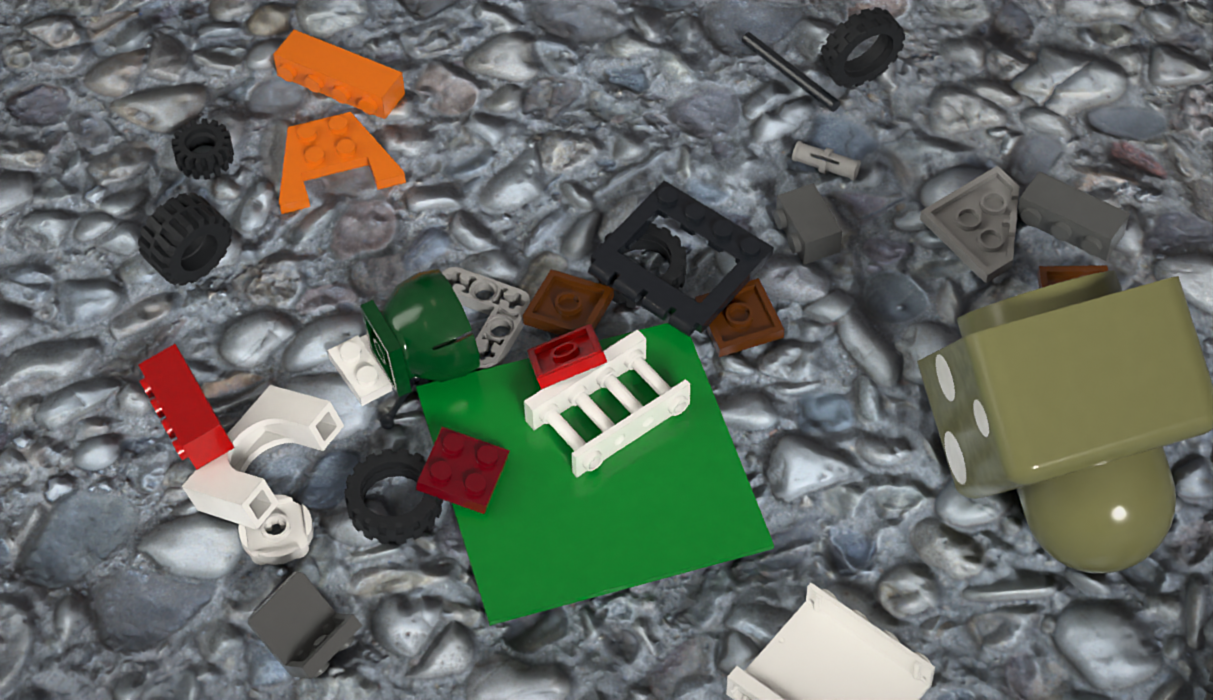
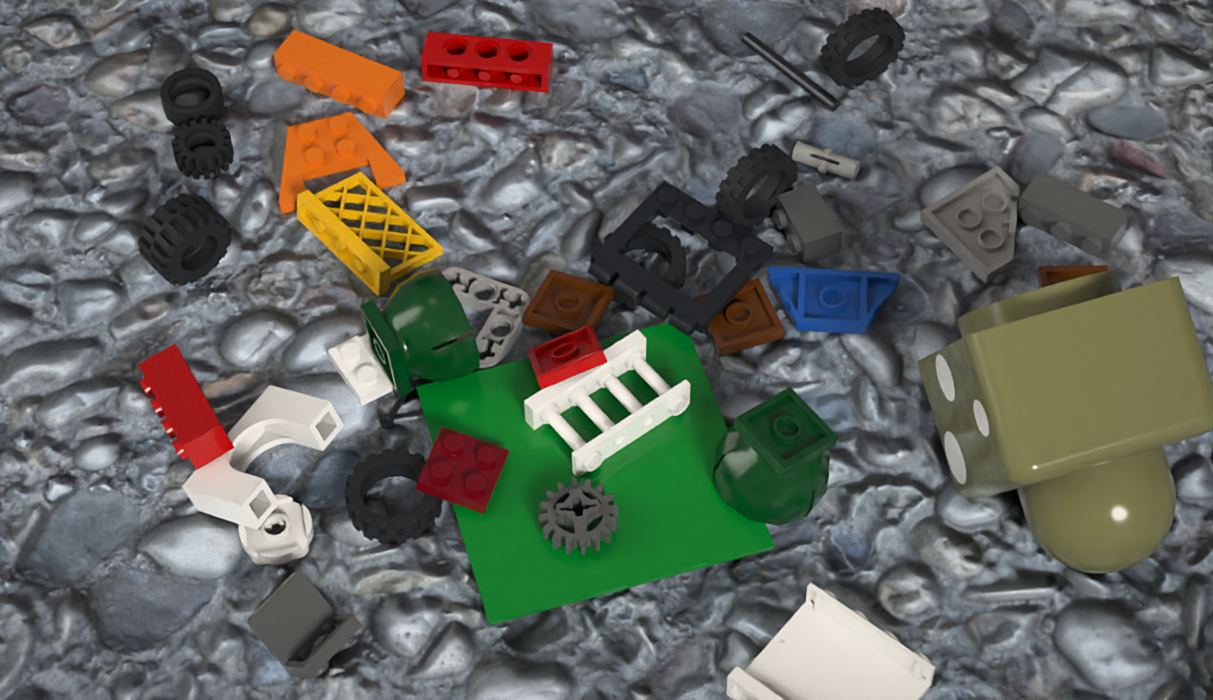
none -> black tyre [160,68,224,127]
none -> yellow fence [297,171,443,297]
none -> red brick [421,32,554,93]
none -> dark grey gear [538,478,618,555]
none -> dark green plate [713,387,838,526]
none -> black tyre [715,144,798,230]
none -> blue wing [767,266,900,335]

